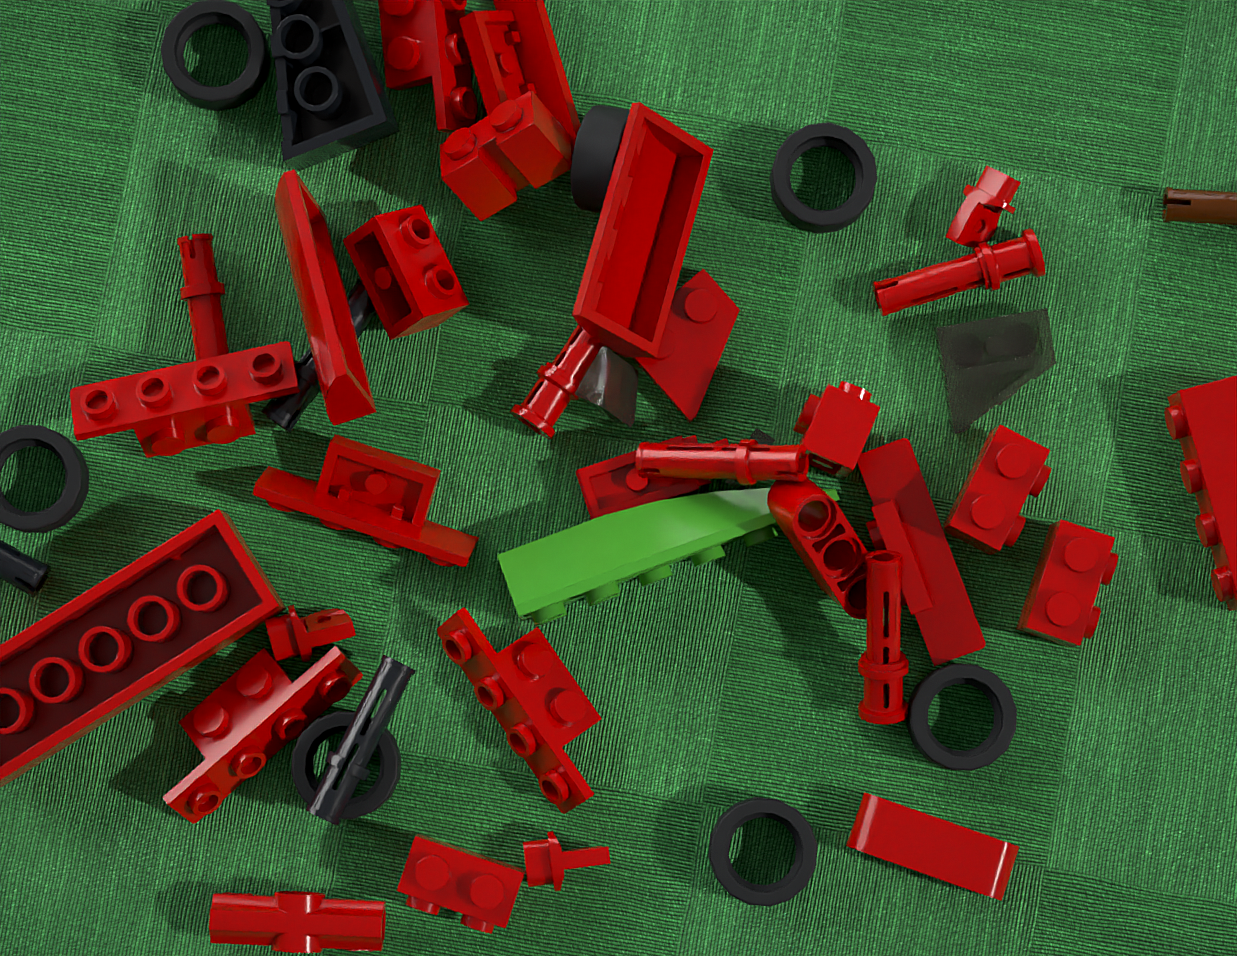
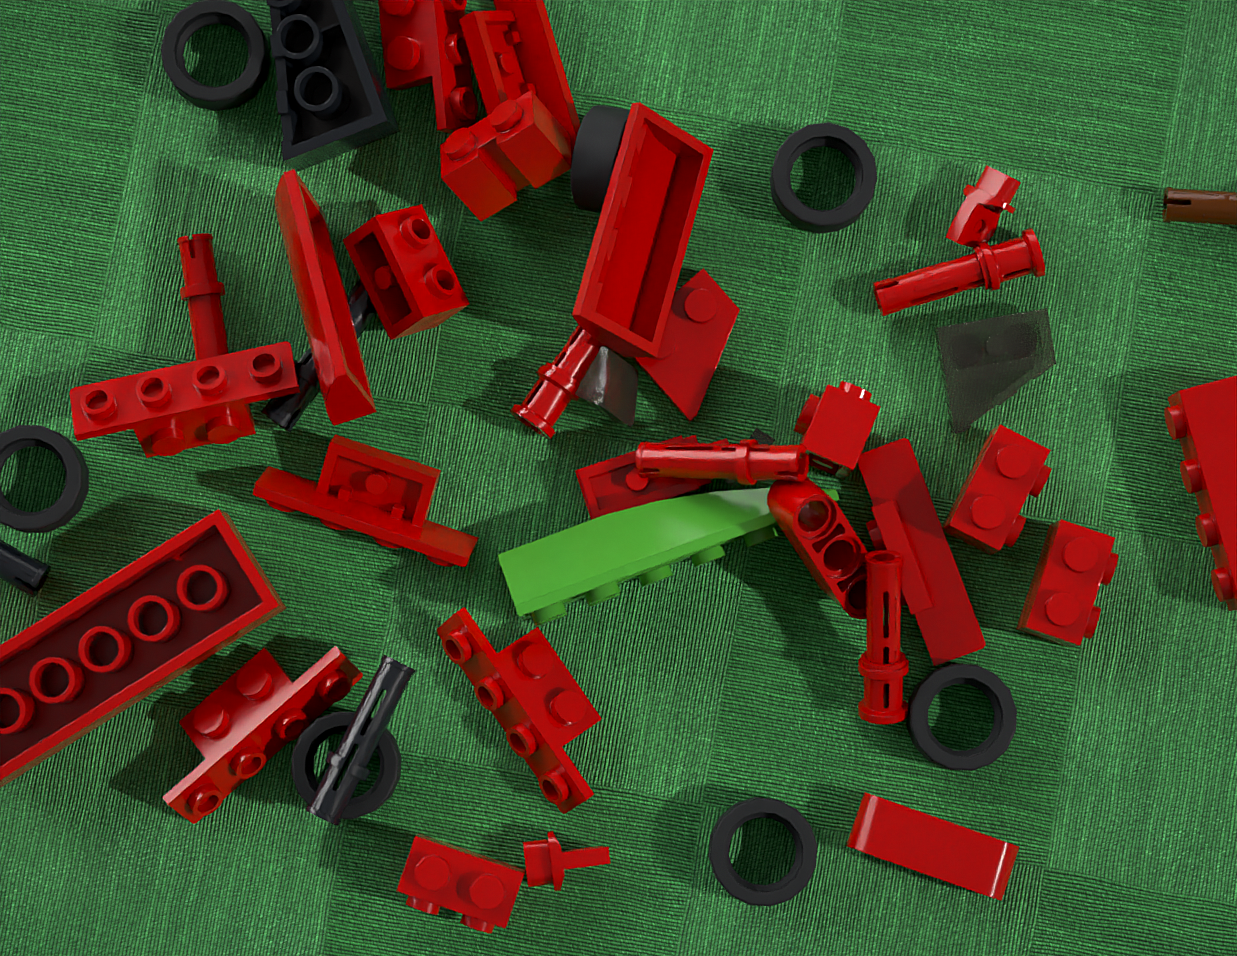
red piece [209,891,386,953] -> none
red piece [265,604,356,662] -> none

